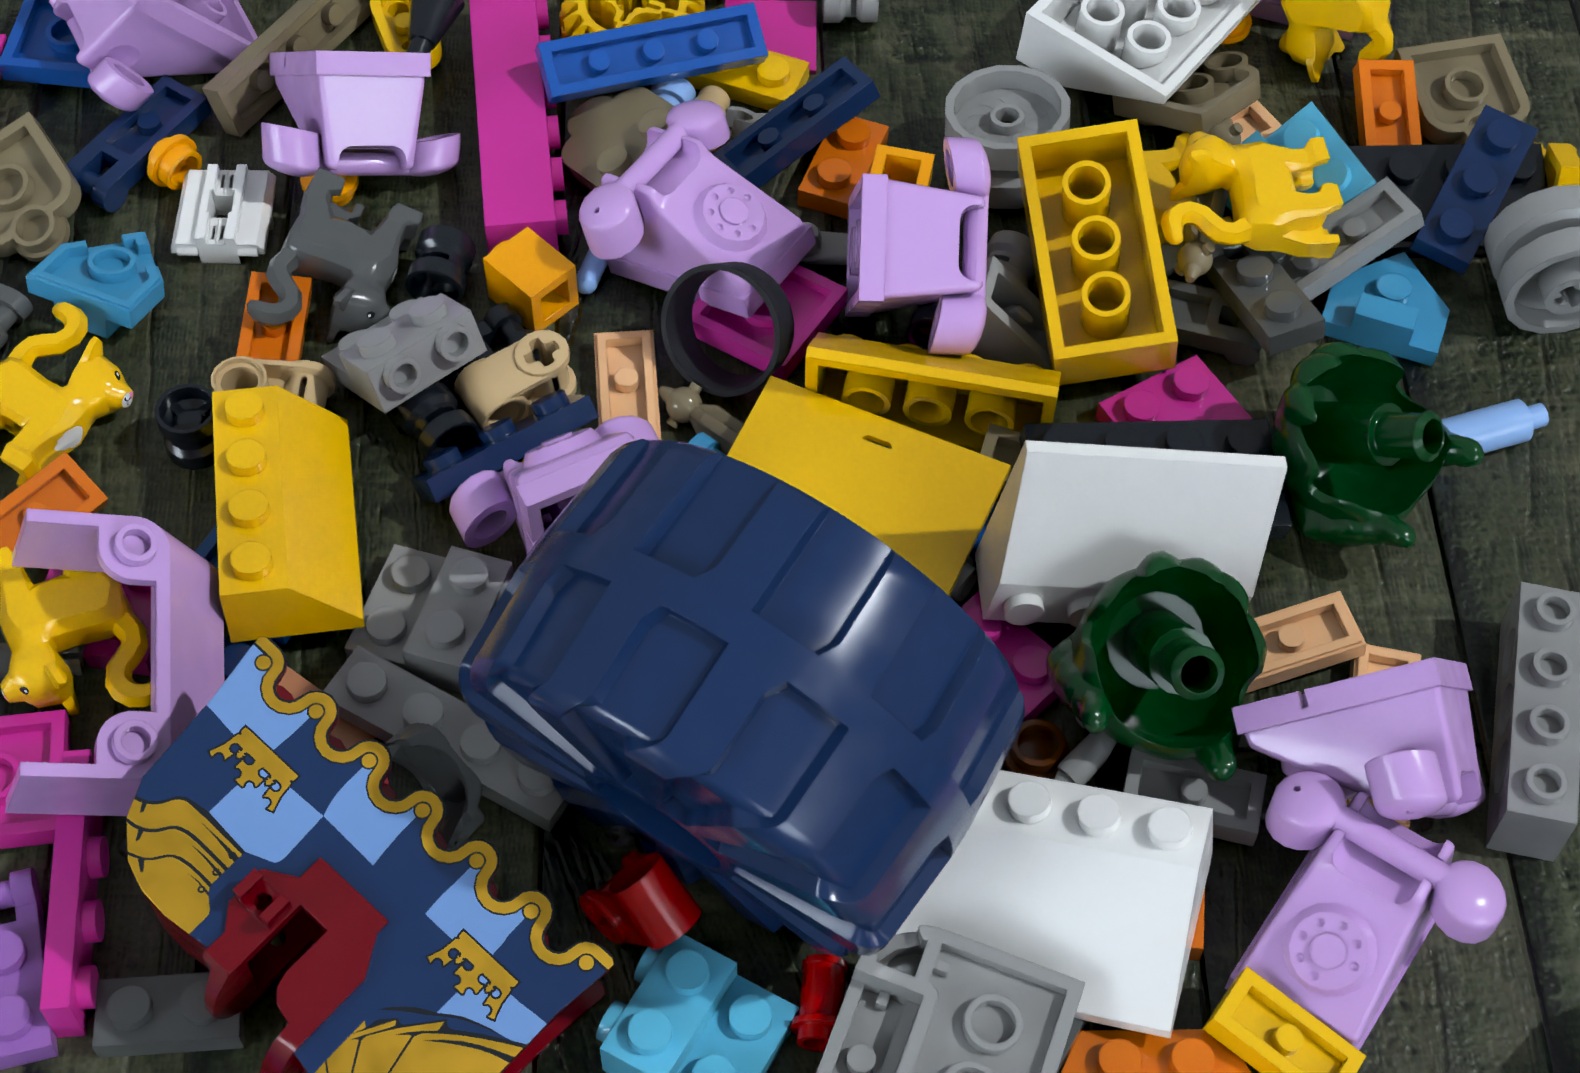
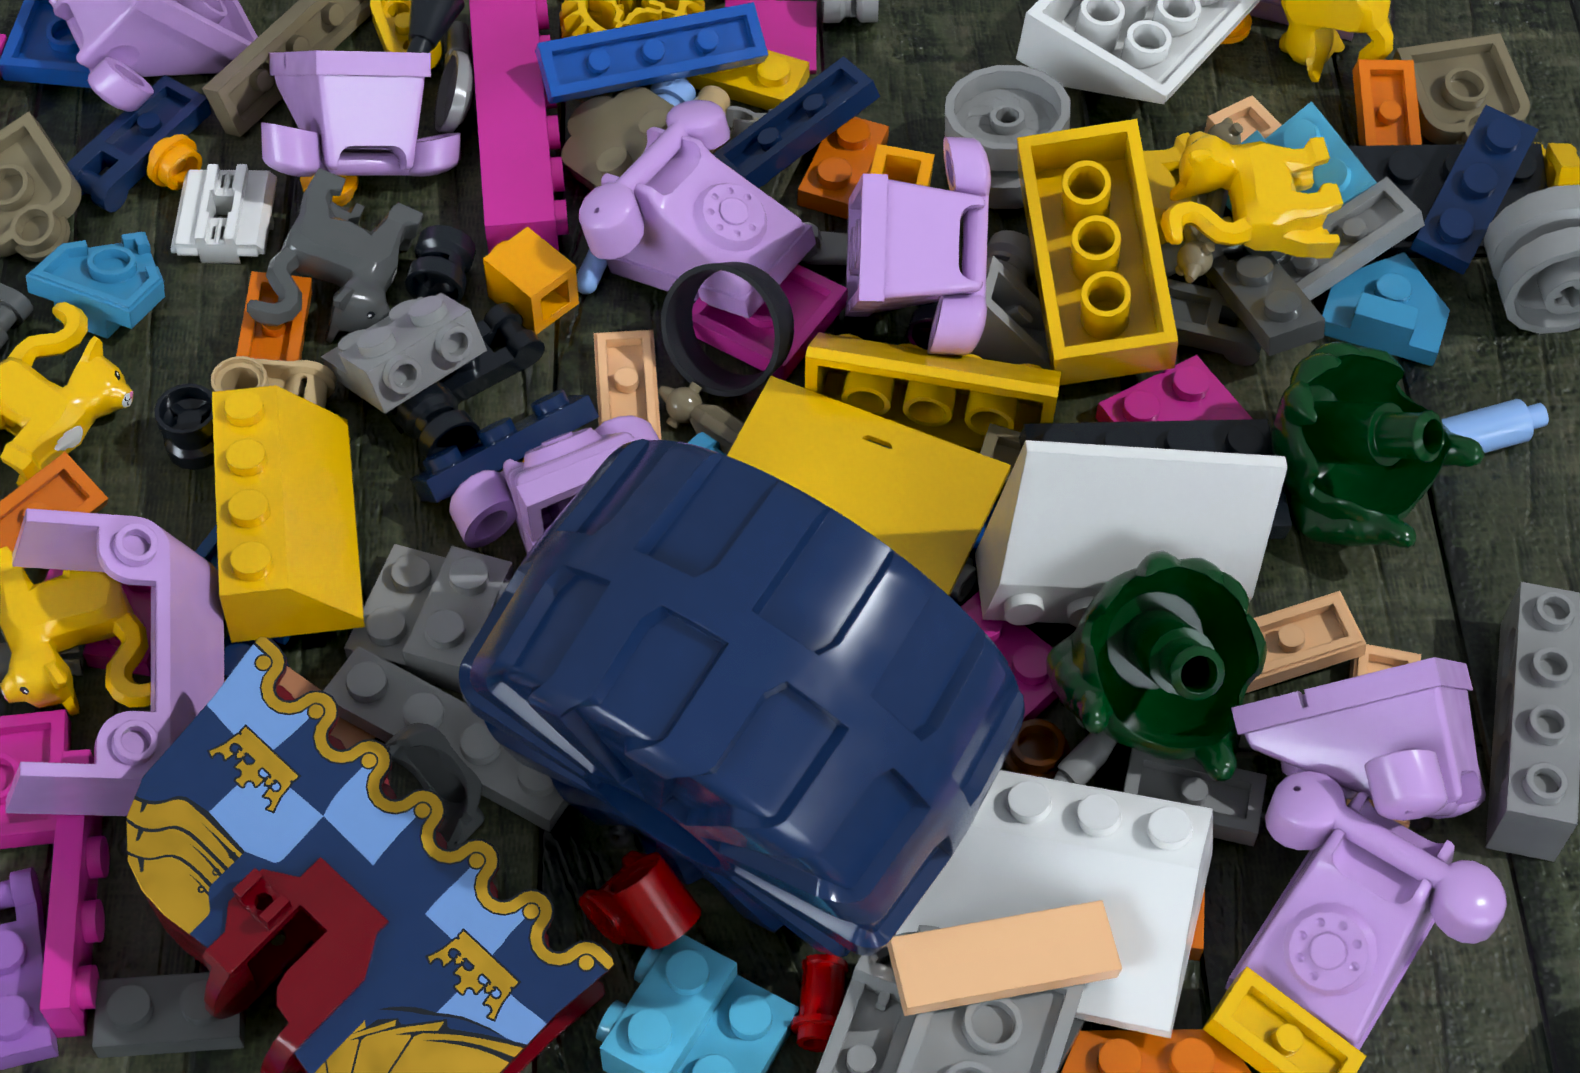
tan piece [454,330,577,429] -> none
dark tan plate [1112,51,1261,135] -> none
none -> light grey piece [435,21,475,134]
none -> light nougat tile [887,900,1122,1016]

